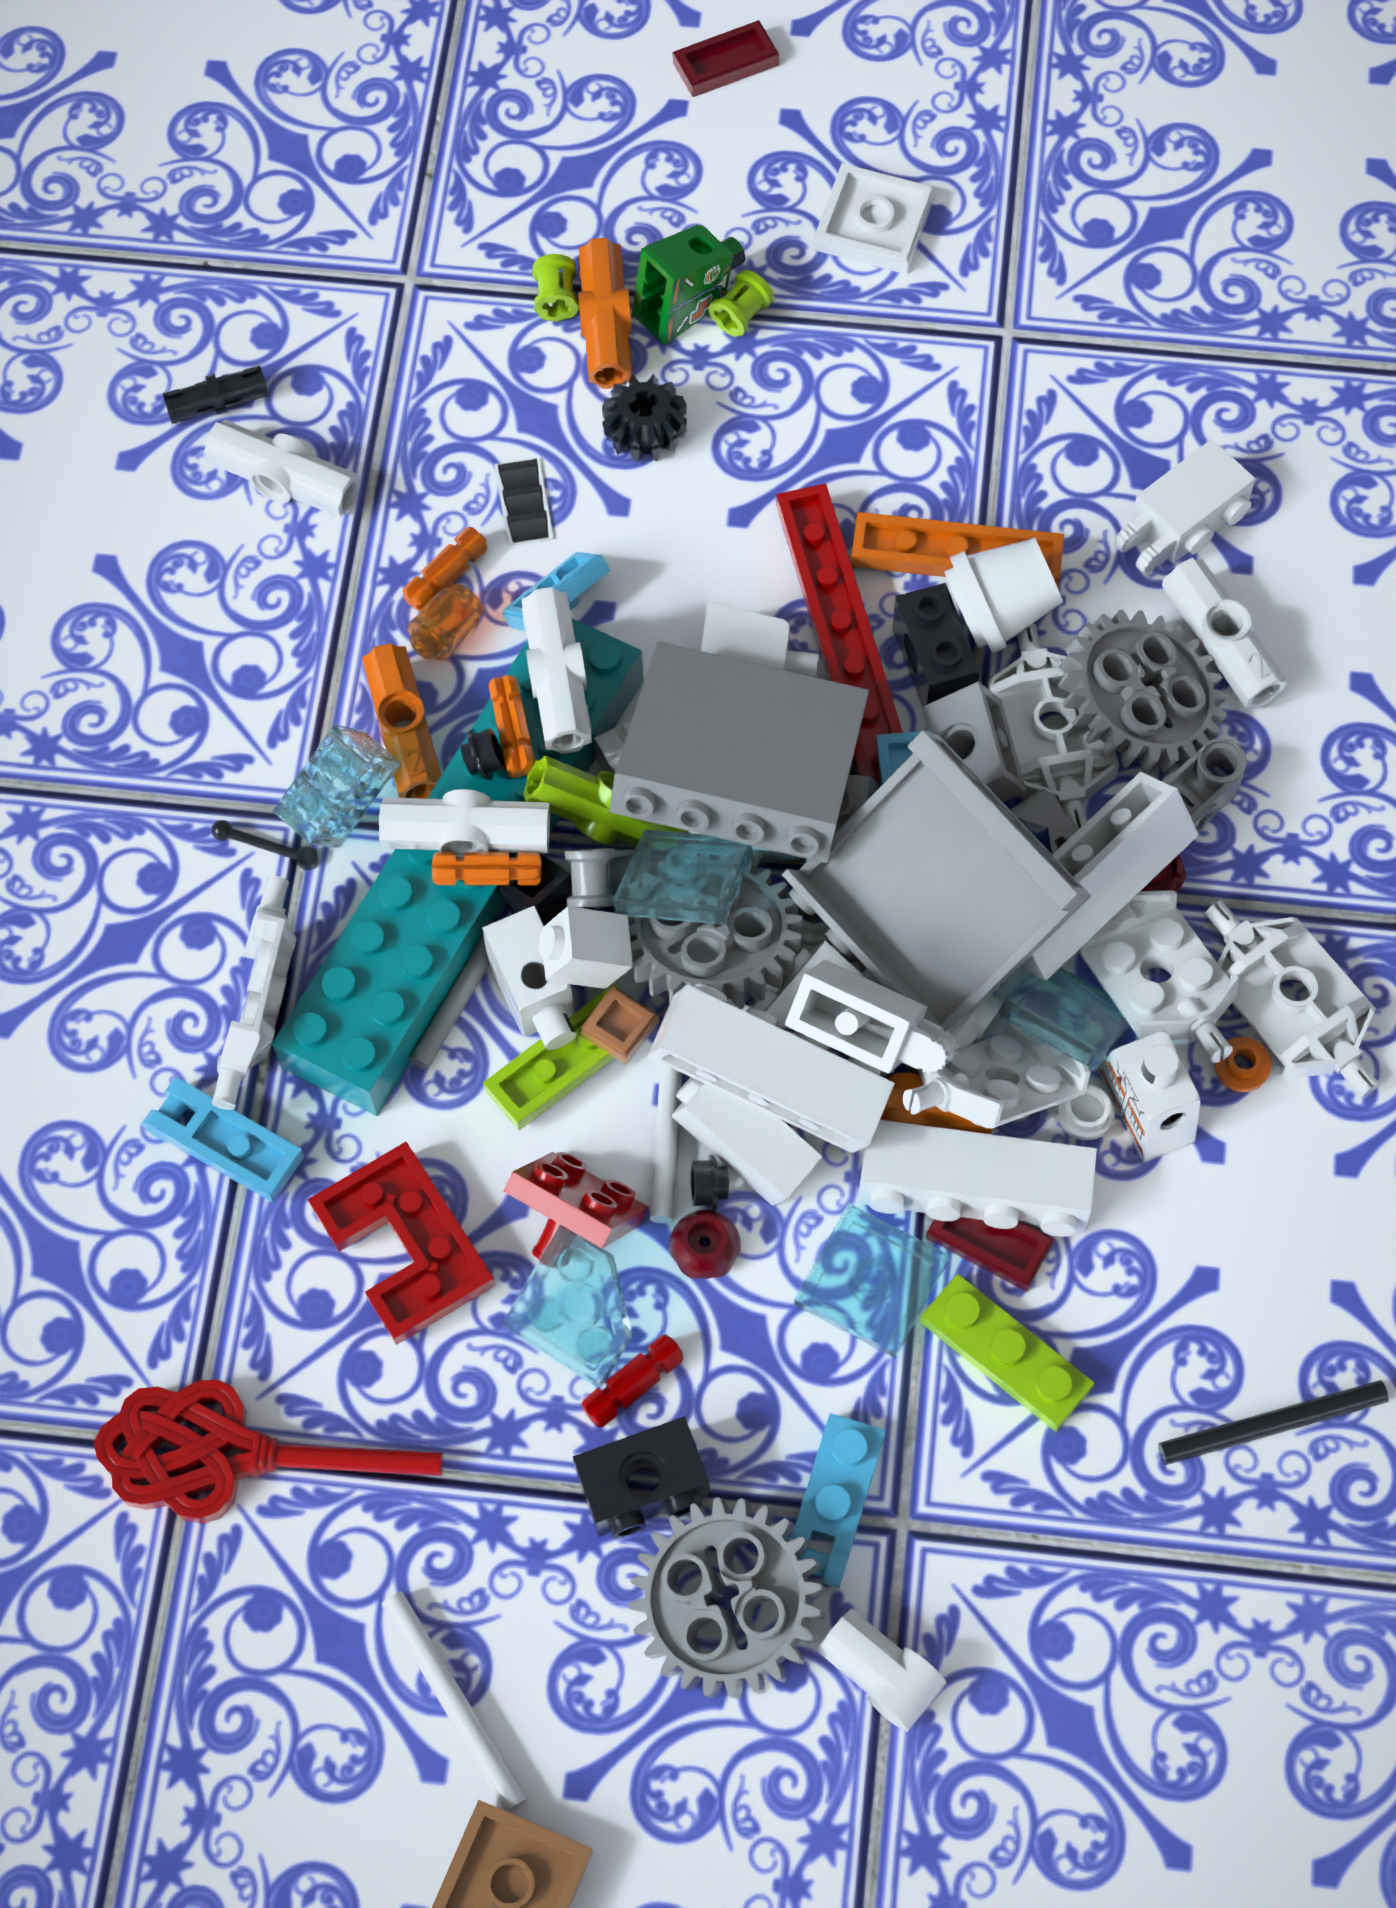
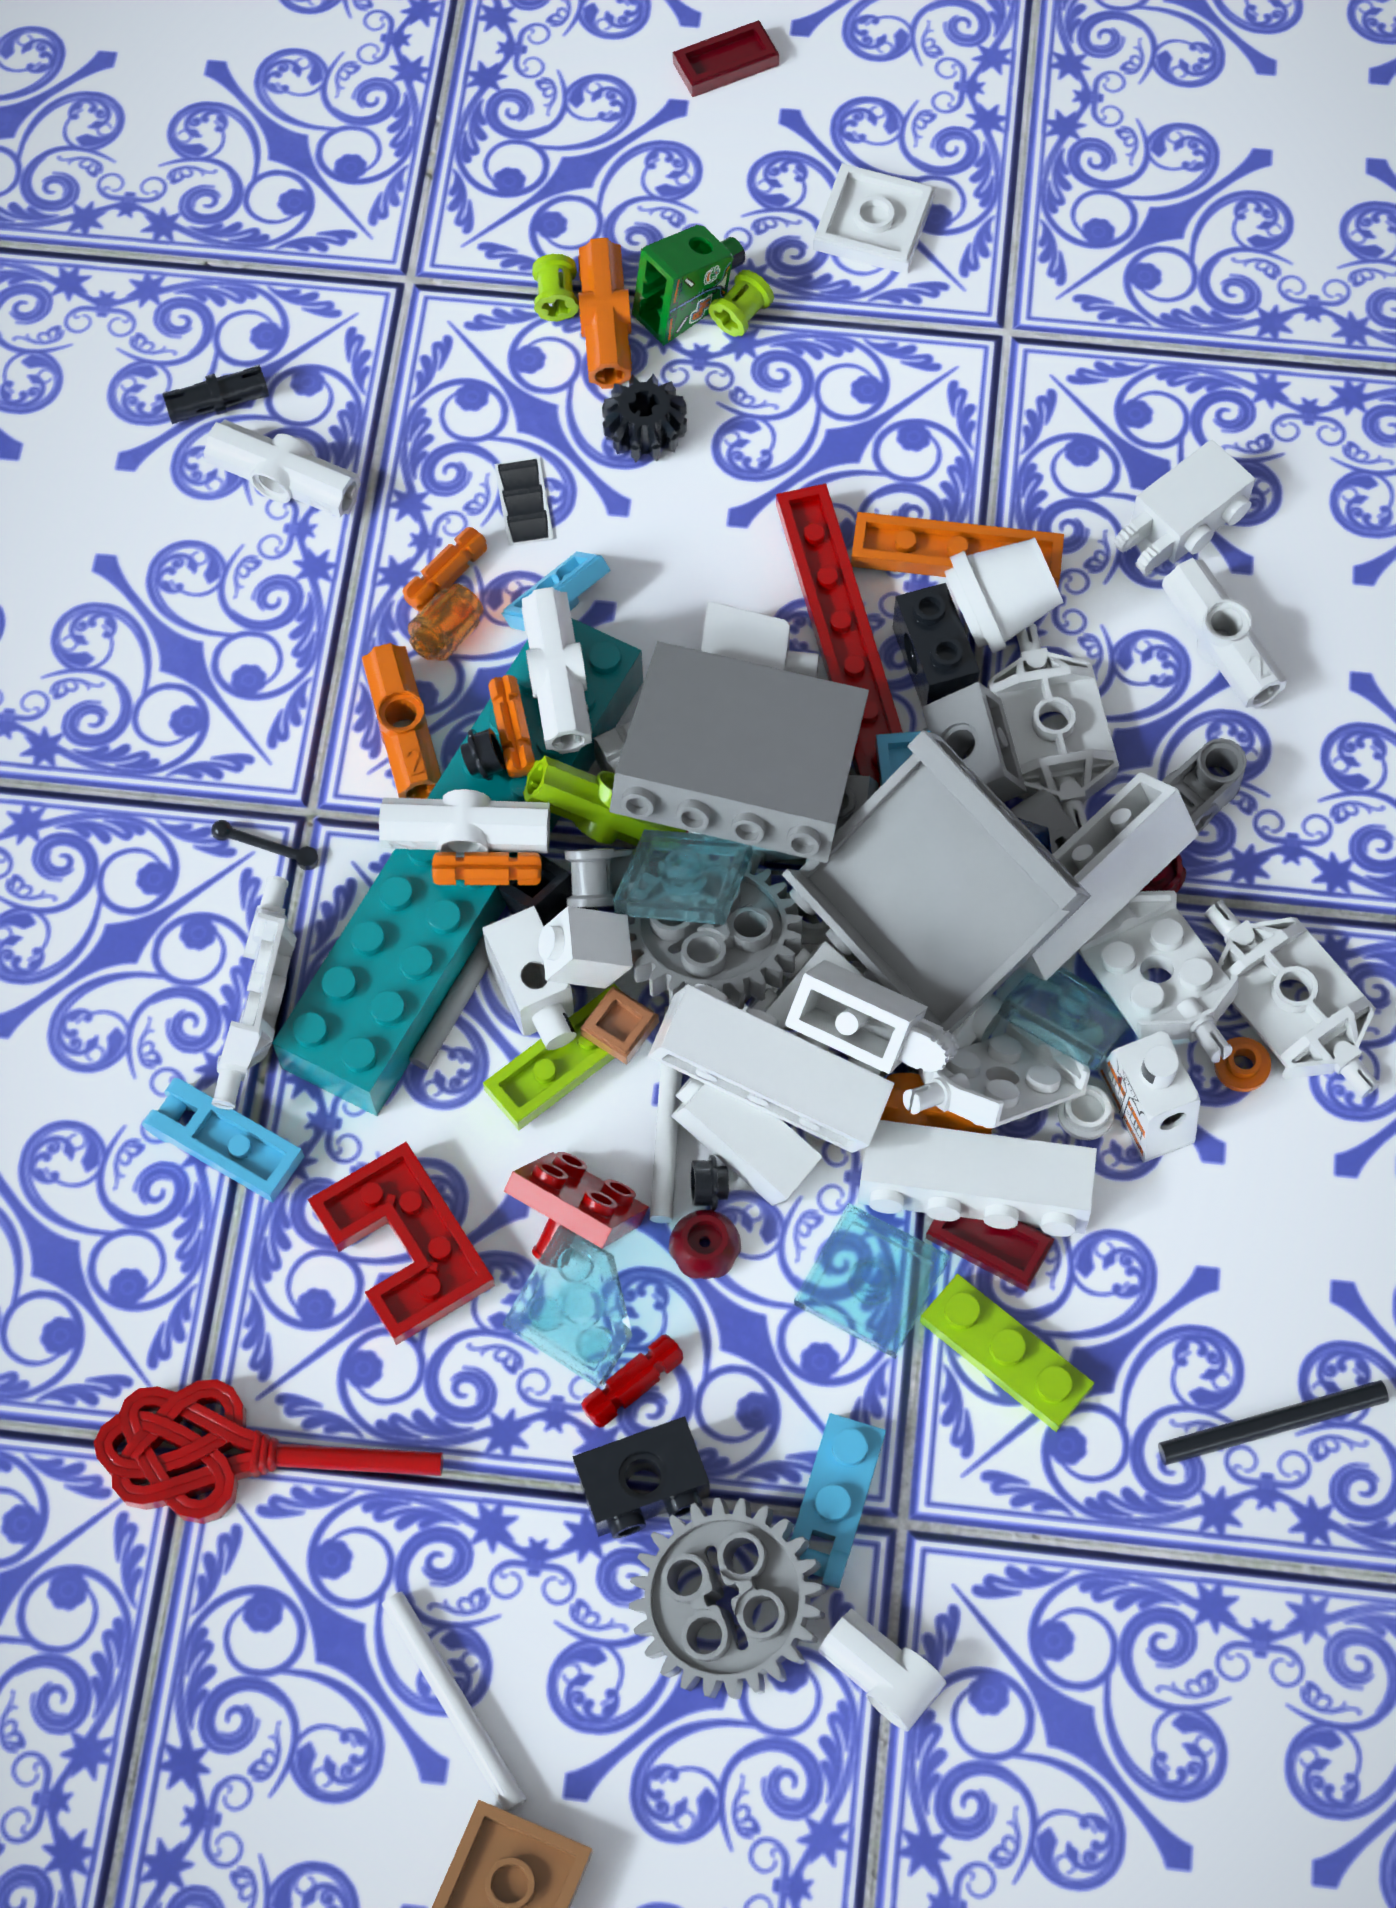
clear light blue brick [272,724,401,848] -> none
light grey gear [1058,609,1227,773] -> none

